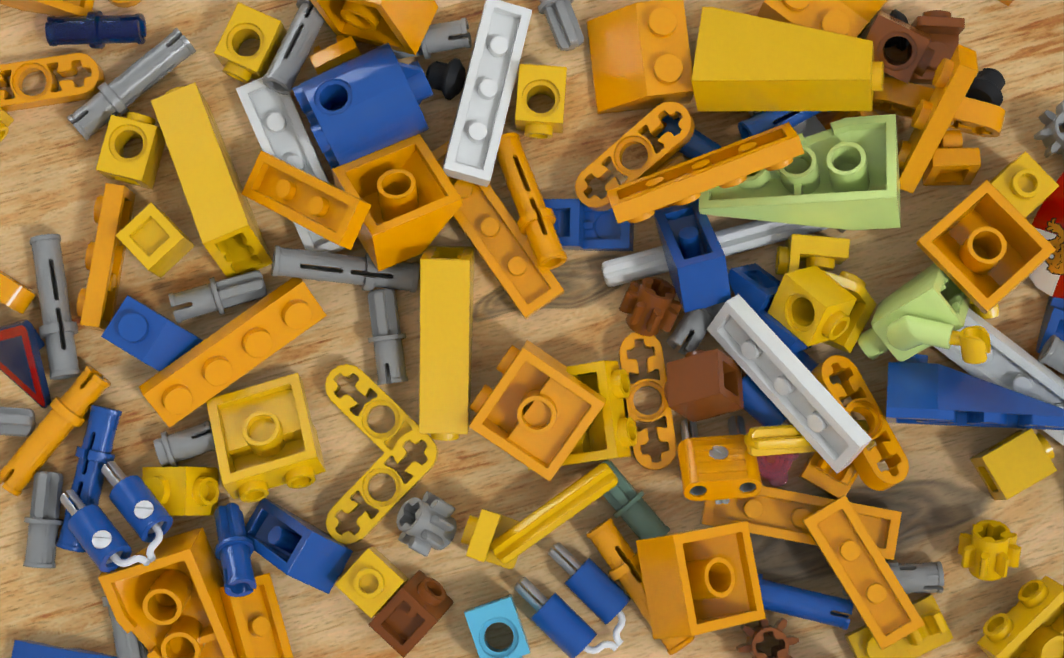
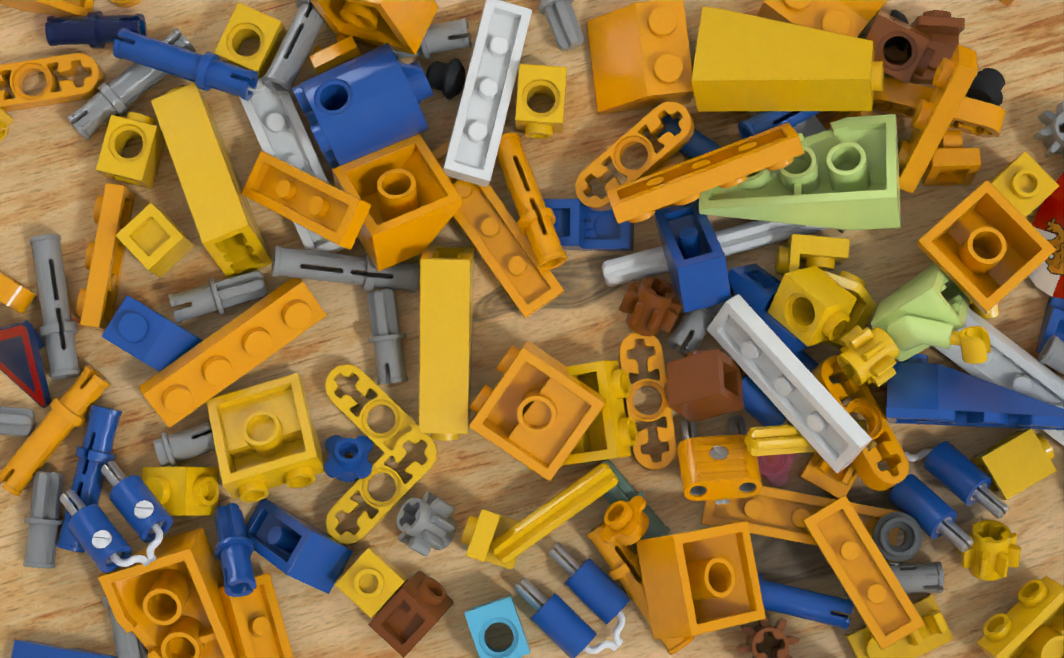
none -> blue pin [113,28,258,101]
none -> blue plate [324,435,373,482]
none -> light orange plate [600,495,649,546]
none -> yellow gear [837,325,899,387]
none -> dark grey plate [872,512,922,562]
none -> blue piece [889,441,1009,552]

